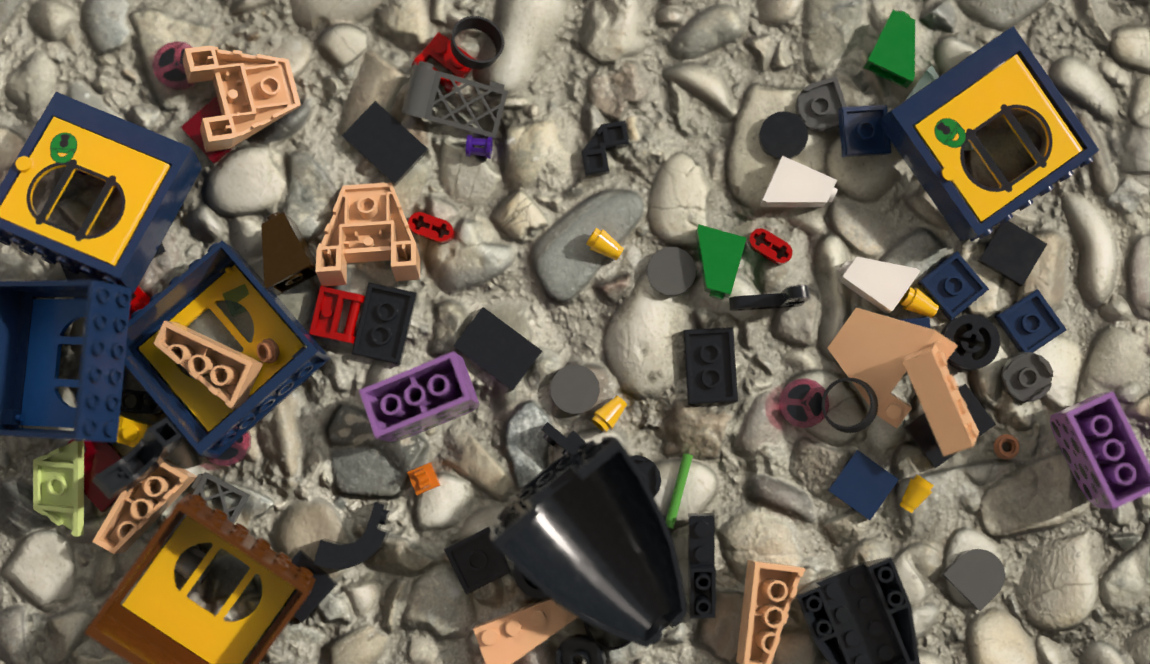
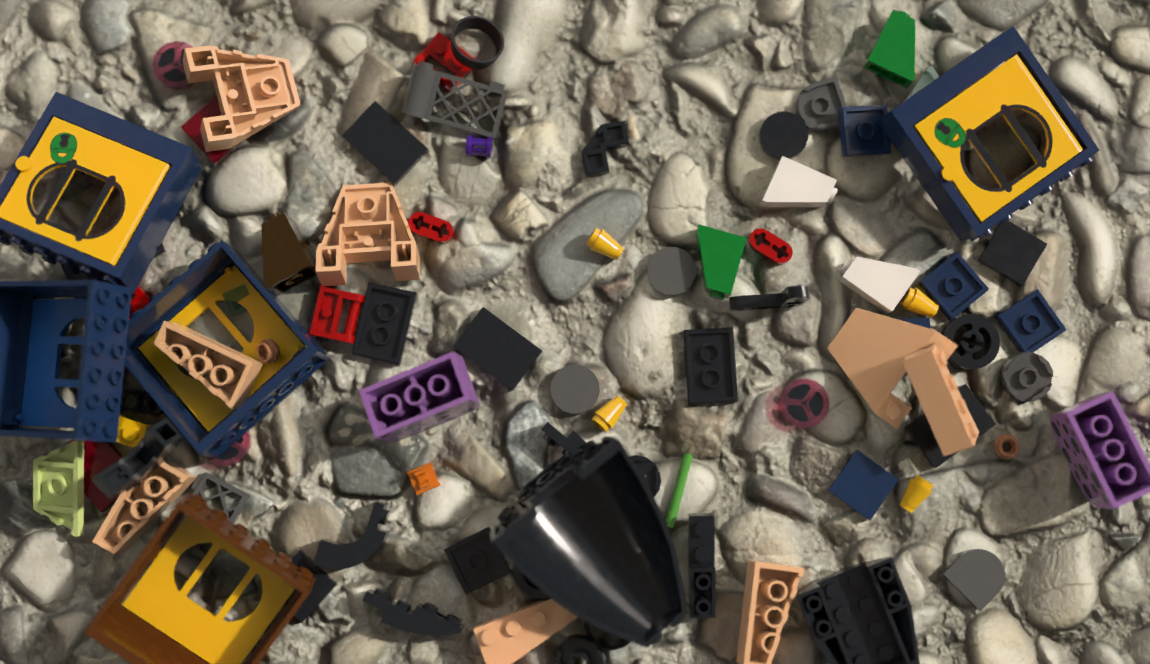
black tyre [821,378,878,433] -> none
none -> black slope [362,588,465,636]

